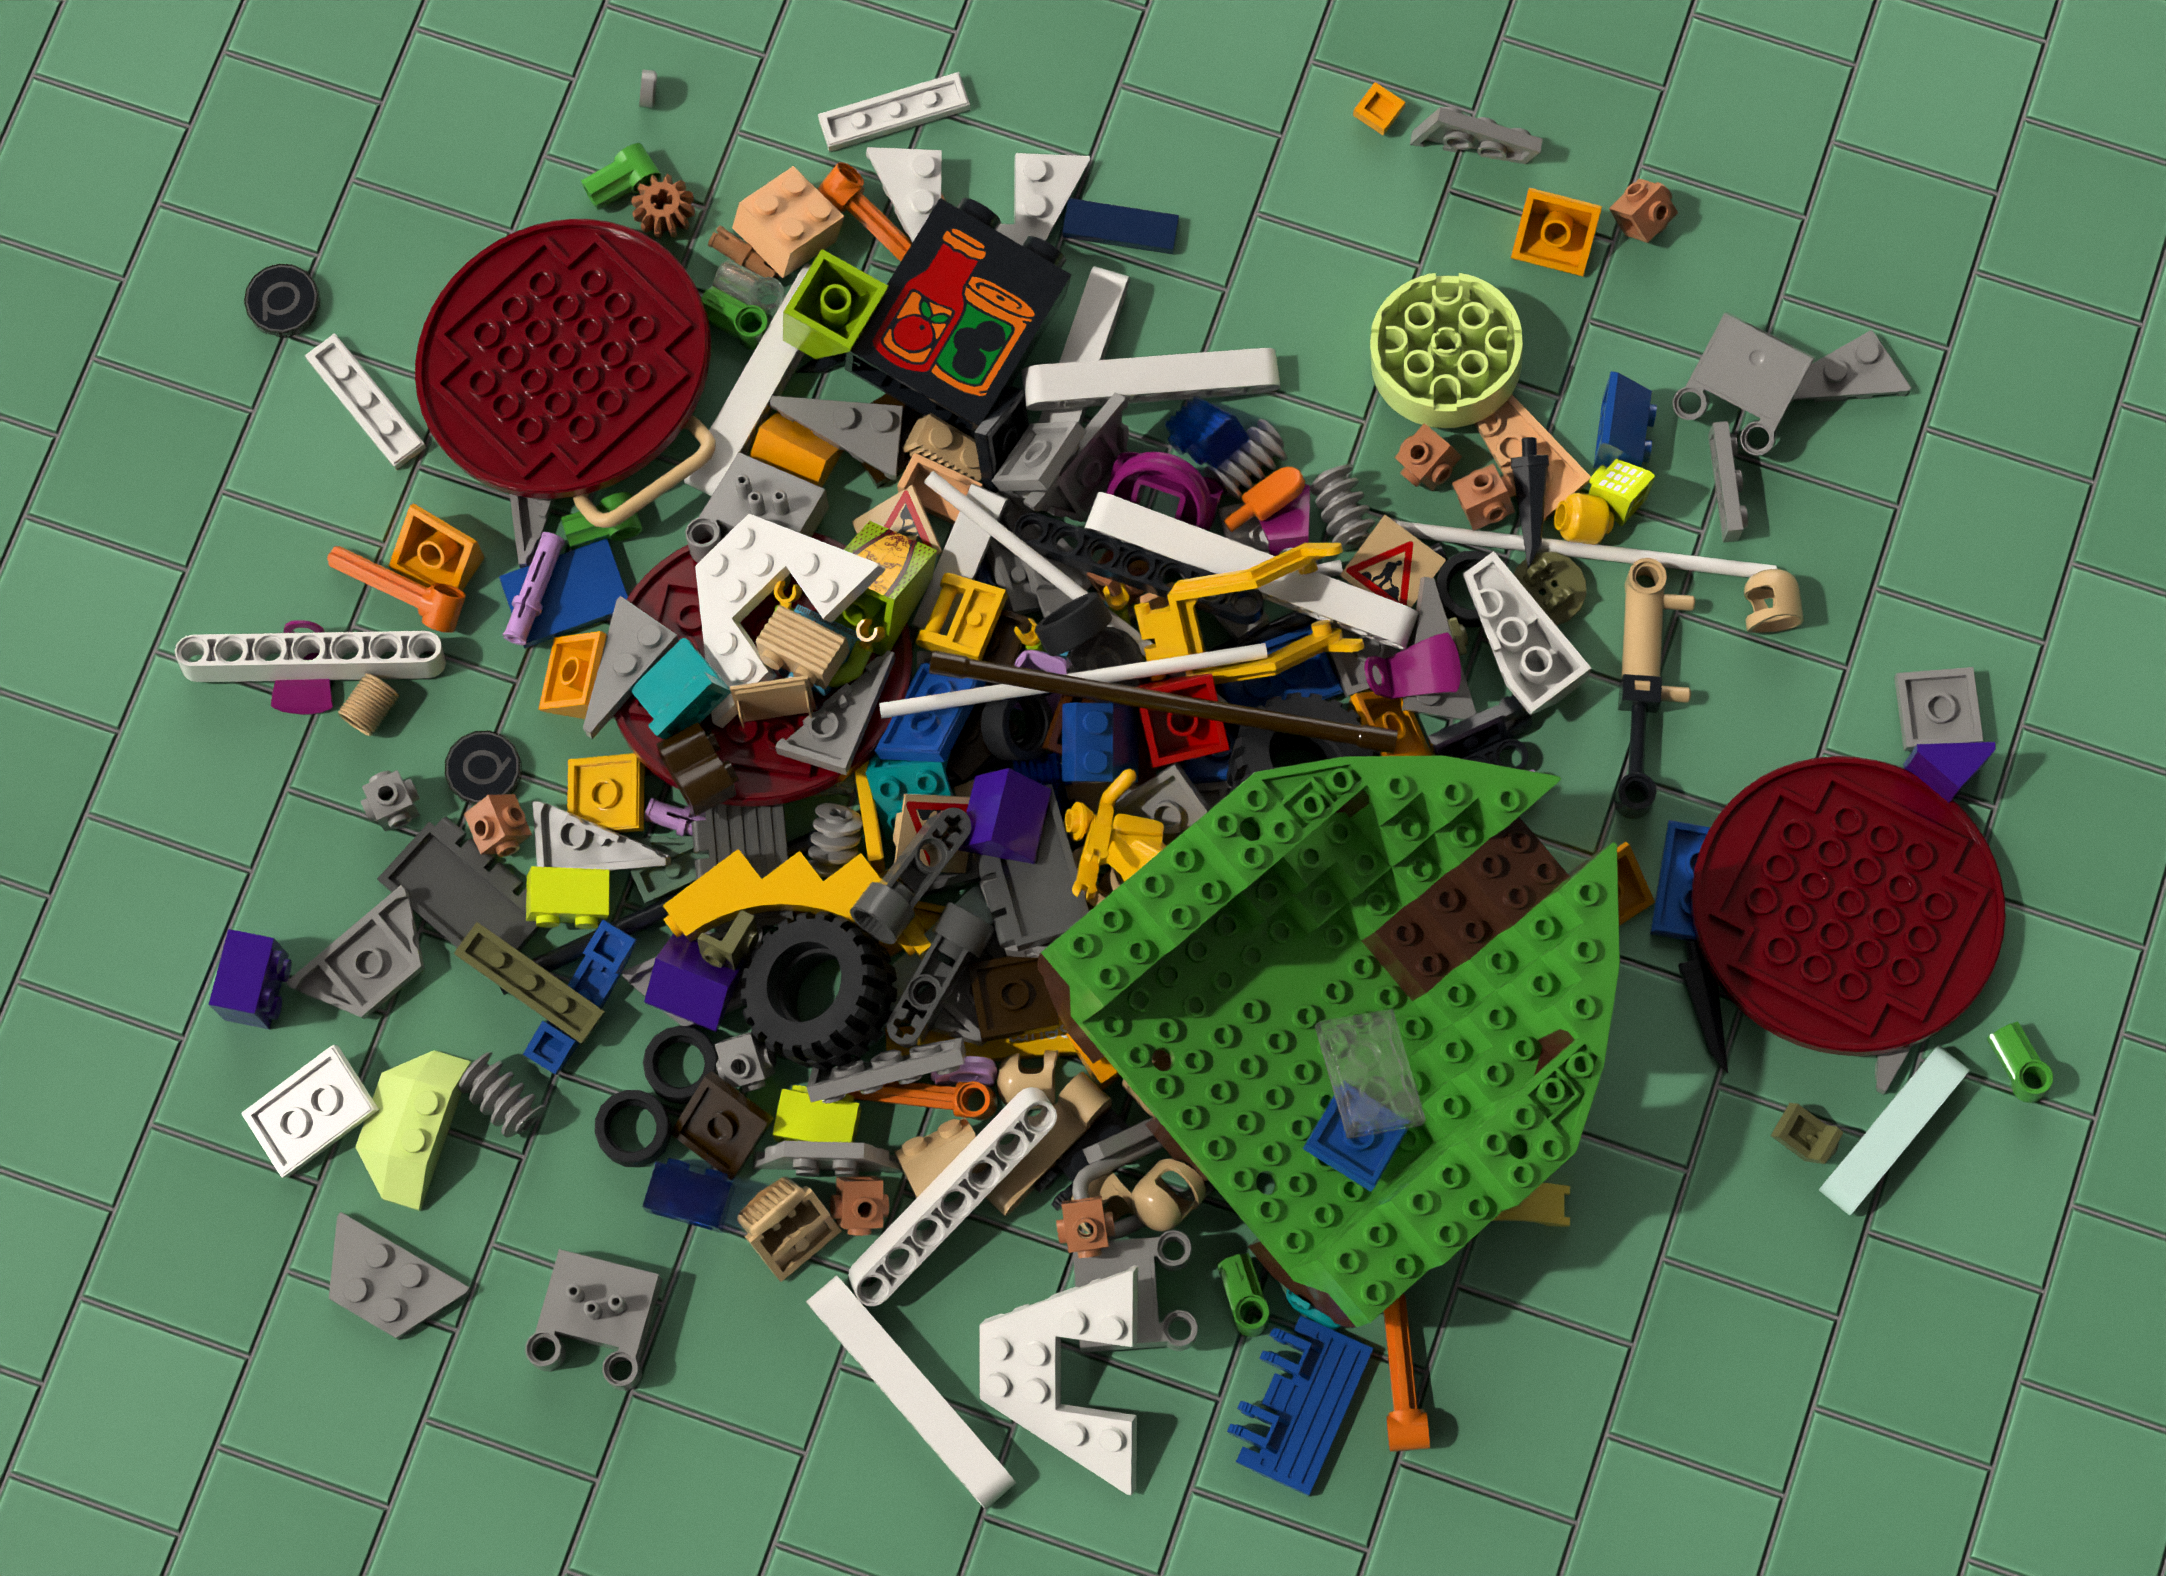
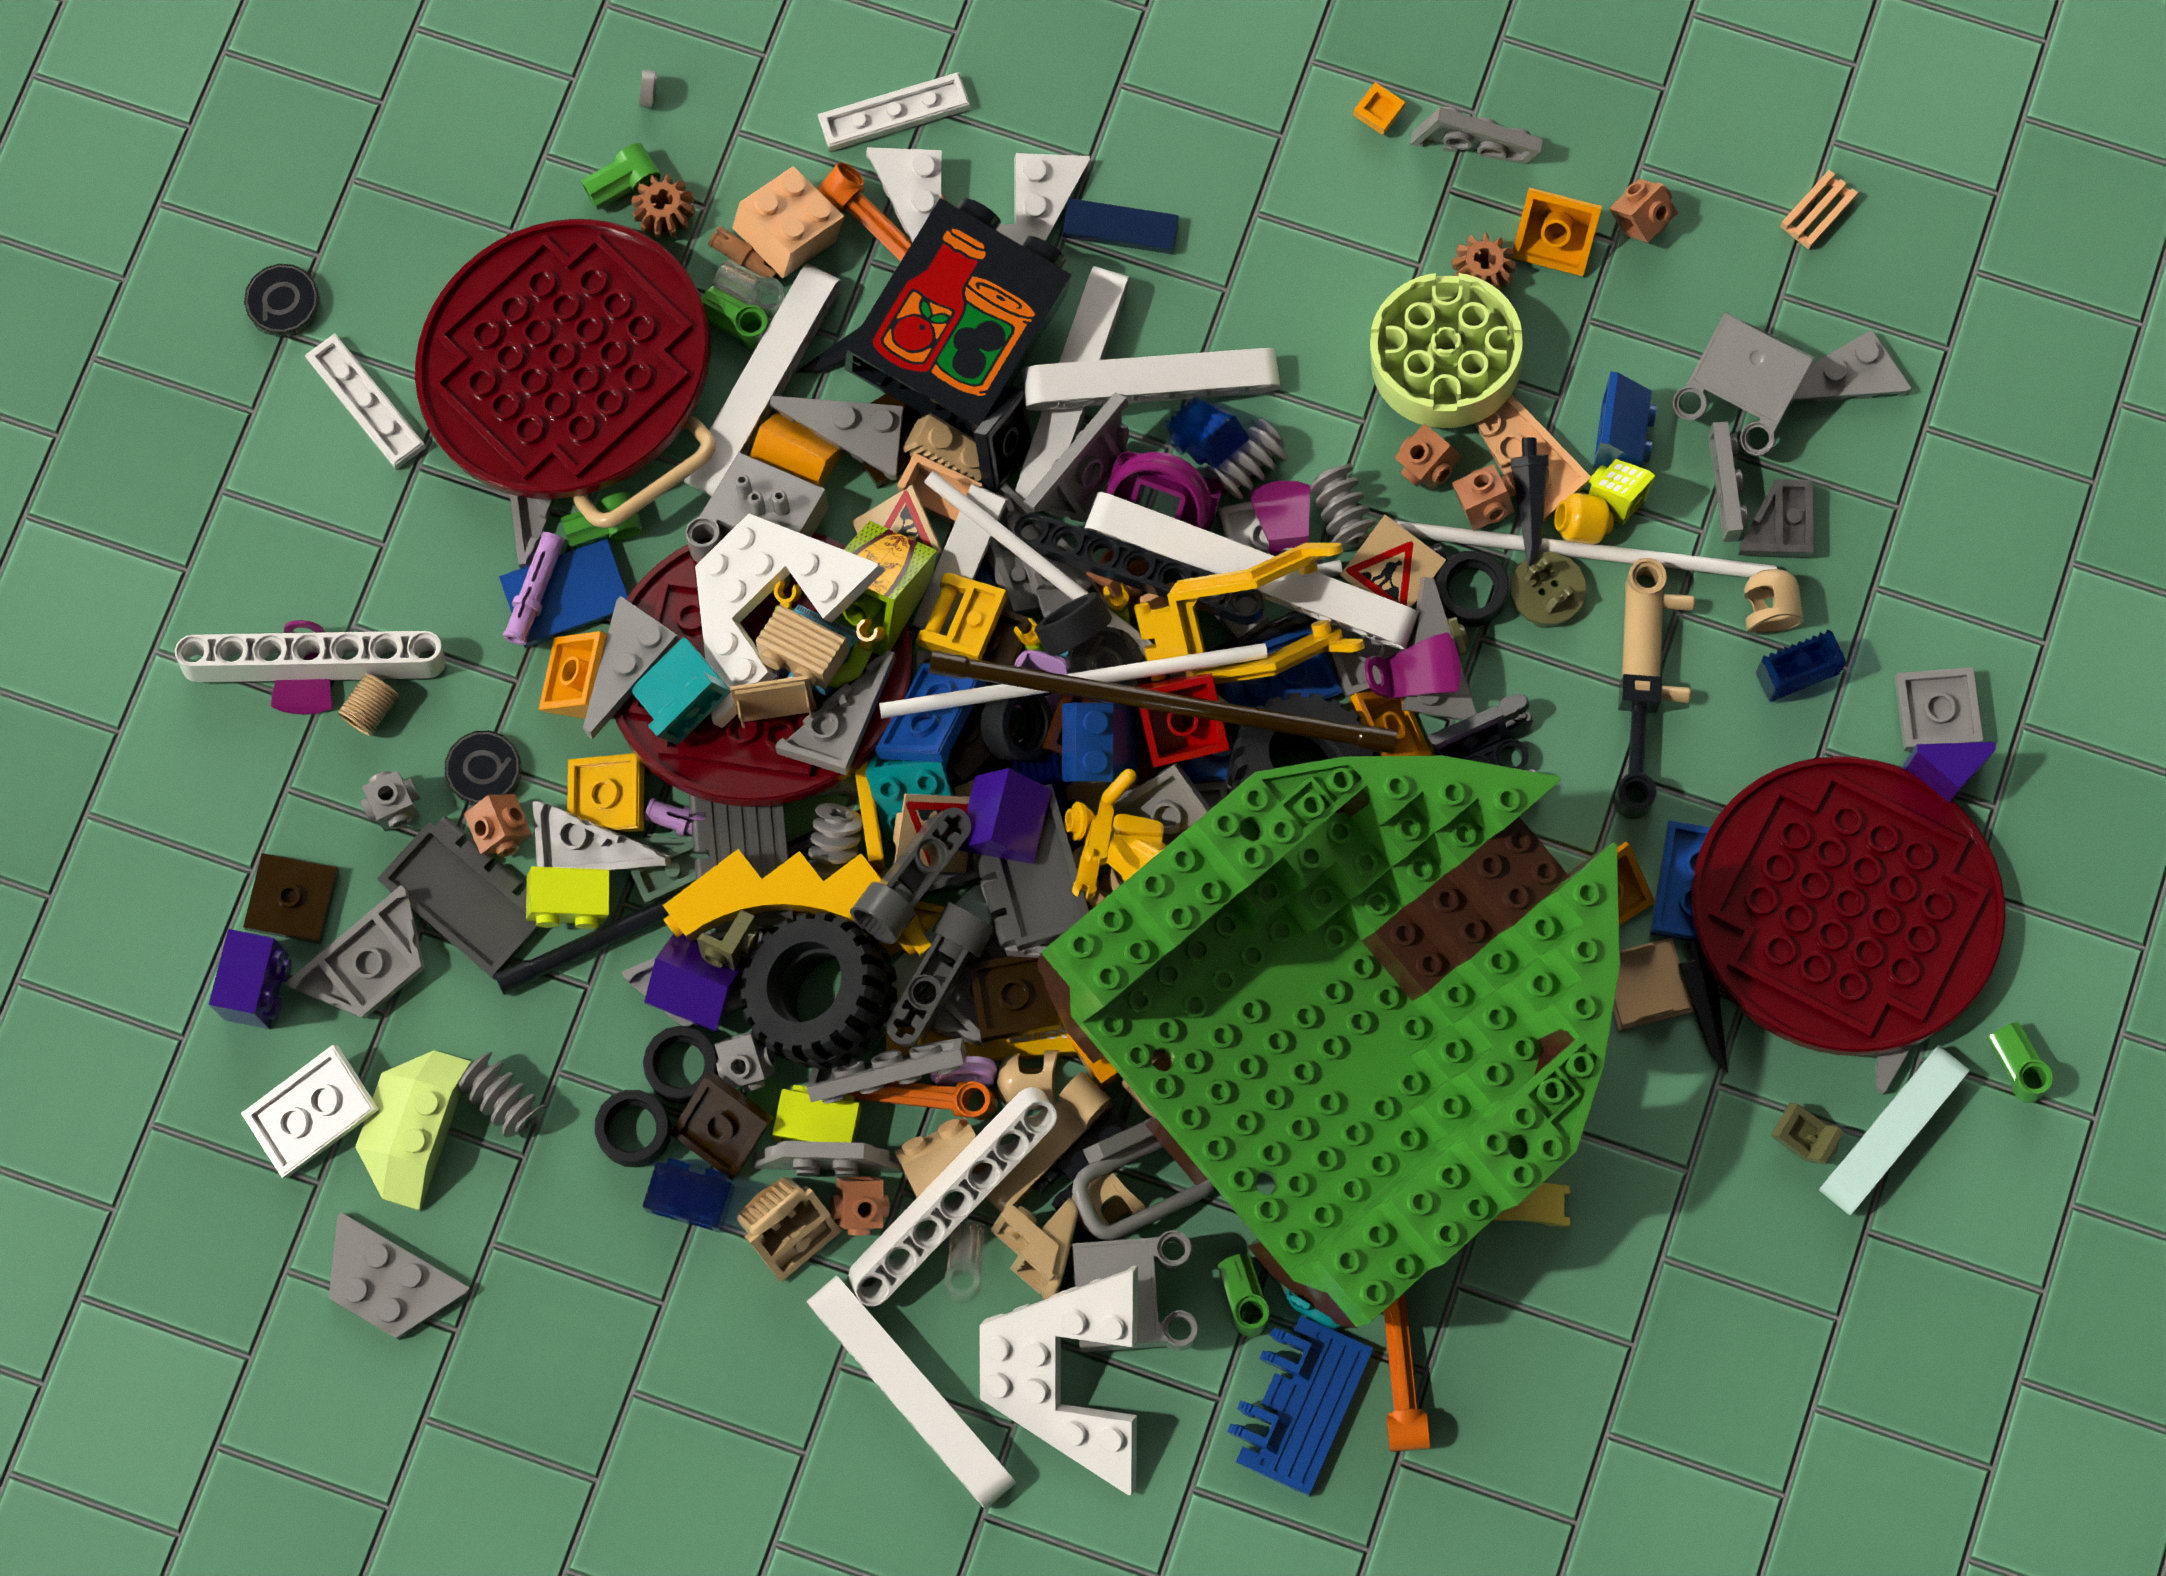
orange axle [327,546,466,633] -> none
light orange slope [389,503,485,591] -> none
olive plate [454,922,605,1045] -> none
blue slope [523,920,637,1075] -> none
light grey piece [525,1249,663,1391] -> none
dark brown brick [656,722,739,817] -> none
lime slope [783,249,888,359] -> none
light grey plate [992,421,1087,491] -> none
nougat brick [1056,1196,1116,1258] -> none
tan helmet [1130,1159,1206,1232] -> none
orange piece [1223,467,1305,532] -> none
blue plate [1303,1082,1411,1192] -> none
clear plate [1315,1009,1426,1139] -> none
white wedge [1463,551,1591,715] -> none
none -> dark brown plate [243,853,339,944]
none -> clear piece [945,1220,986,1304]
none -> tan piece [990,1197,1079,1300]
none -> nougat gear [1451,232,1516,291]
none -> tan piece [1613,938,1694,1031]
none -> flat silver wing [1738,479,1814,557]
none -> clear blue brick [1755,630,1846,702]
none -> light nougat tile [1780,170,1858,250]

